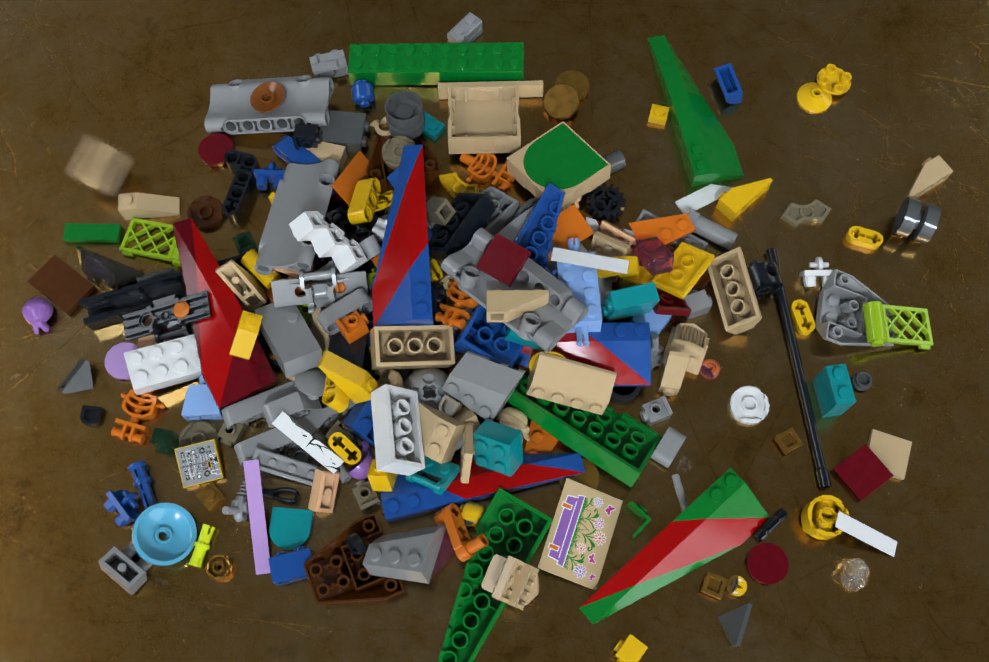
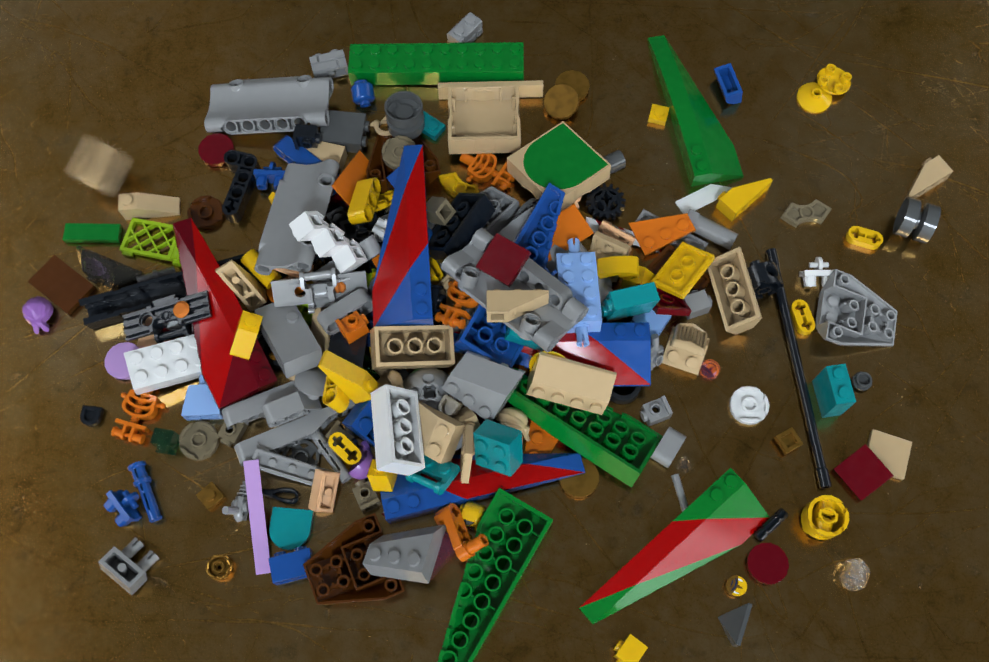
dark grey slope [57,358,94,394] -> none
medium azure dish [132,503,197,566] -> none
light grey tile [174,439,225,488] -> none
neon yellow pin [188,524,215,568] -> none
clear green brick [233,231,258,255] -> none
dark orange dish [250,82,285,113] -> none
white sticker [272,411,344,474] -> none
black tile [346,532,367,555] -> none
tan piece [481,555,539,610] -> none
sticker [538,478,623,591] -> none
white sticker [551,247,629,274] -> none
green bracket [627,500,652,539] -> none
clear pink brick [634,237,674,275] -> none
tan slope [658,351,690,396] -> none
pearl gold plate [700,571,728,600] -> none
white sticker [835,511,897,557] -> none
lime piece [862,301,934,350] -> none

